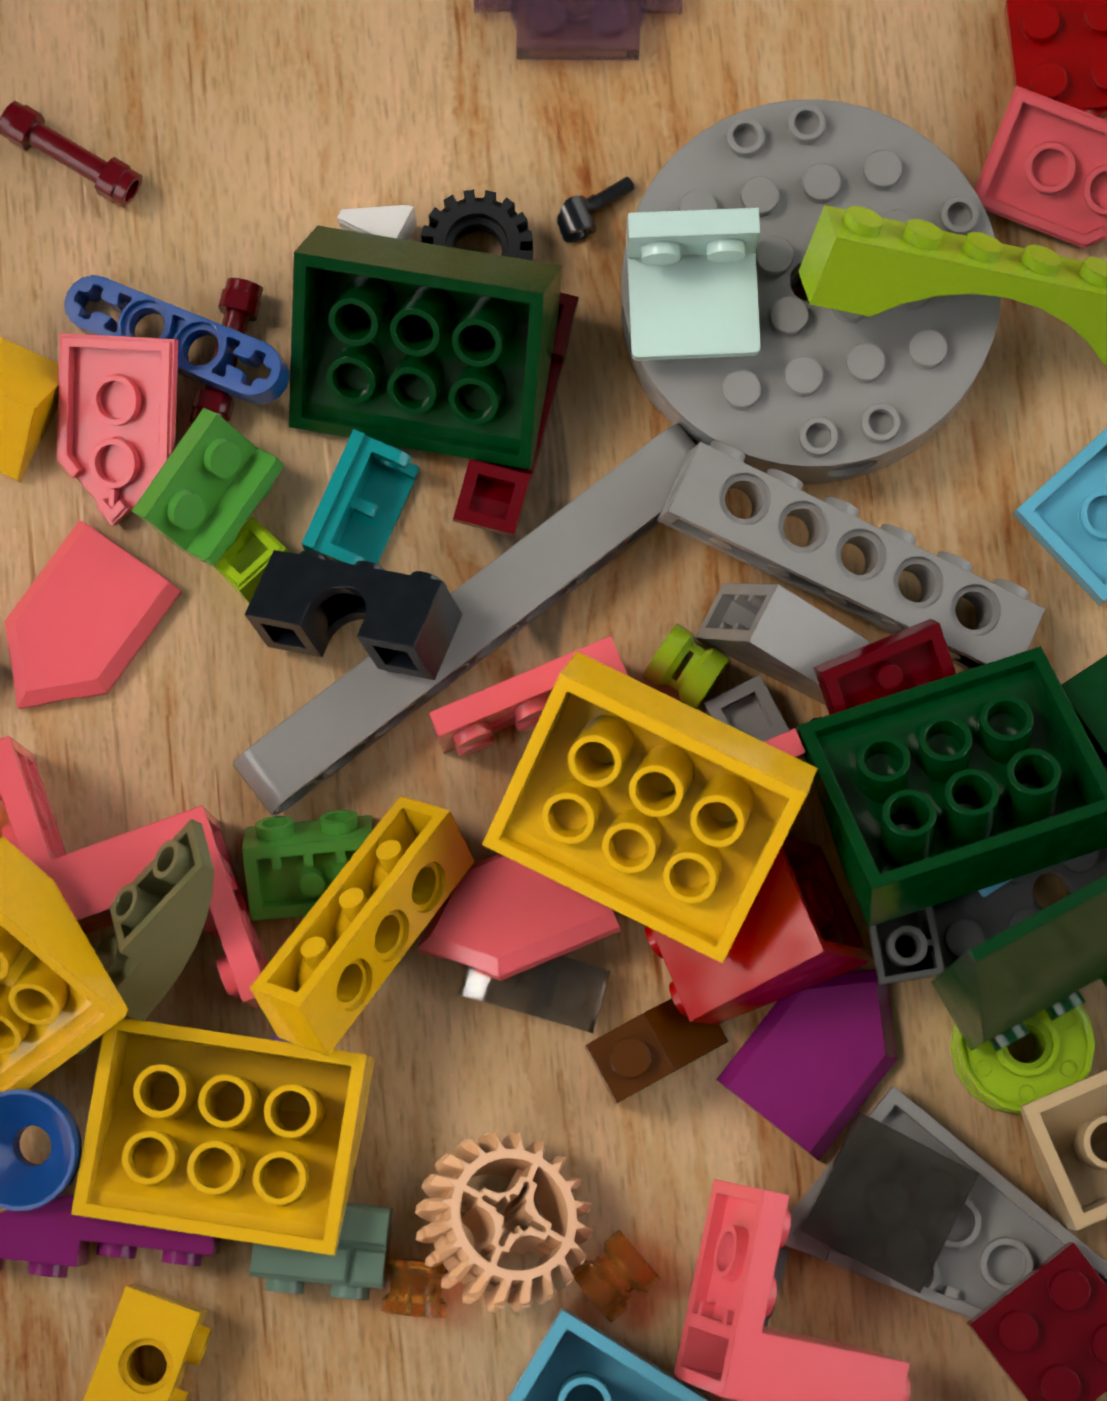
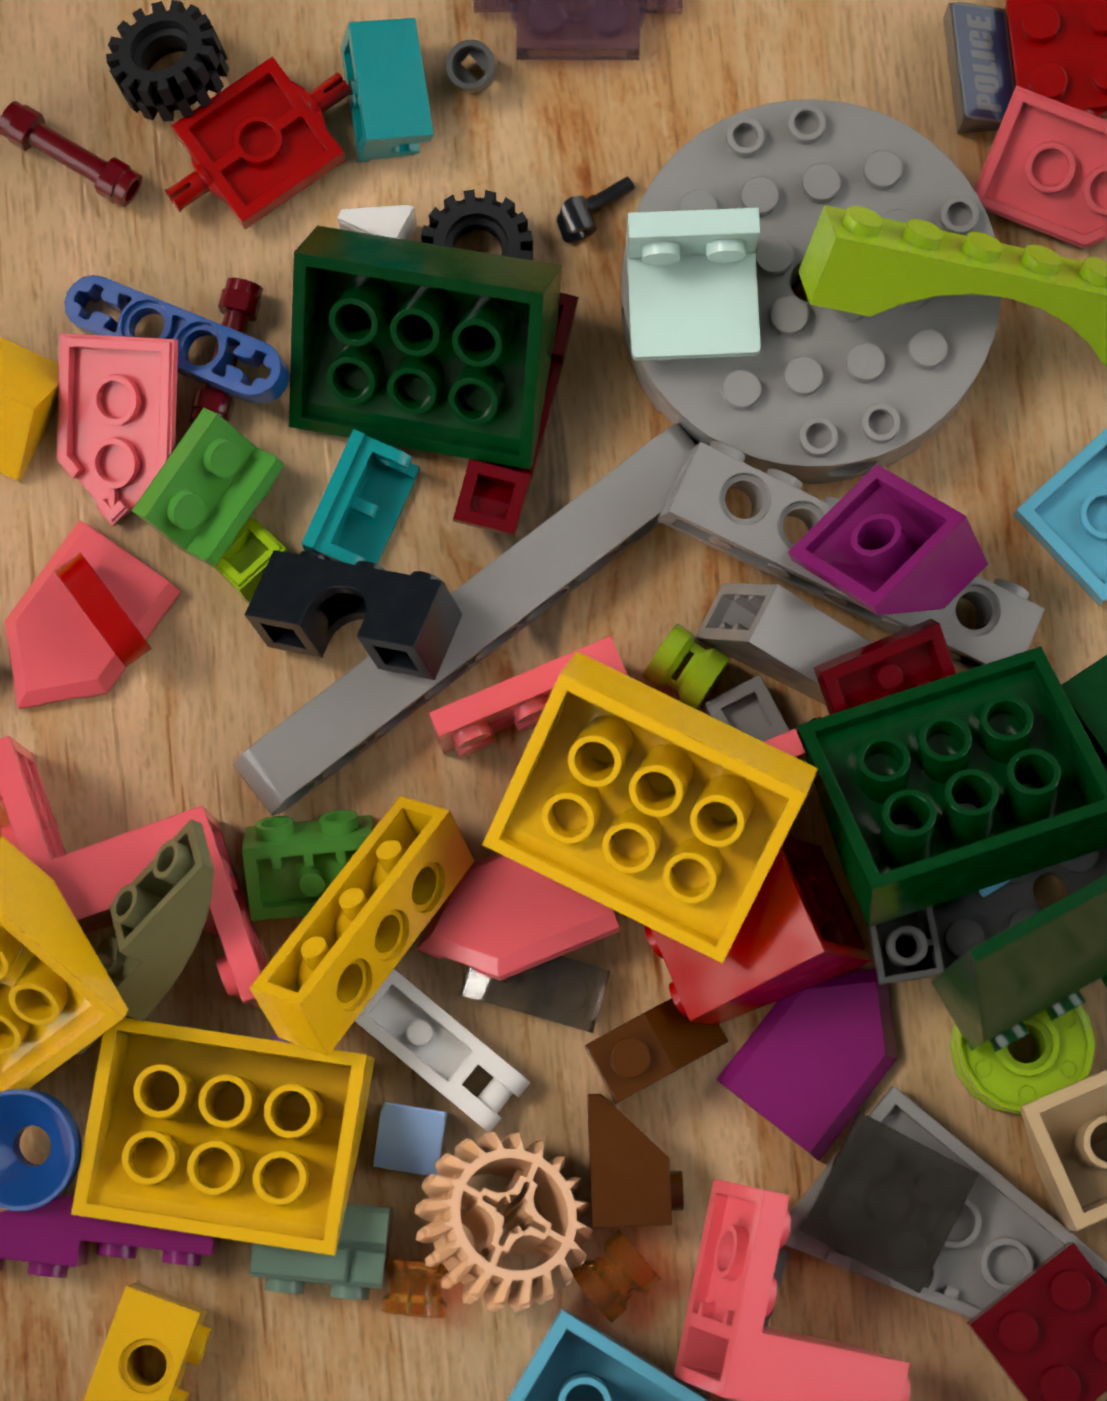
none -> red beam [55,552,152,667]
none -> black tyre [106,0,229,122]
none -> red plate [164,56,352,230]
none -> teal hinge [340,18,434,162]
none -> white plate [355,969,531,1132]
none -> light blue slope [373,1101,448,1176]
none -> dark grey hinge [446,40,498,93]
none -> reddish brown slope [587,1093,684,1228]
none -> magenta slope [787,464,988,615]
none -> slope [943,2,1015,134]

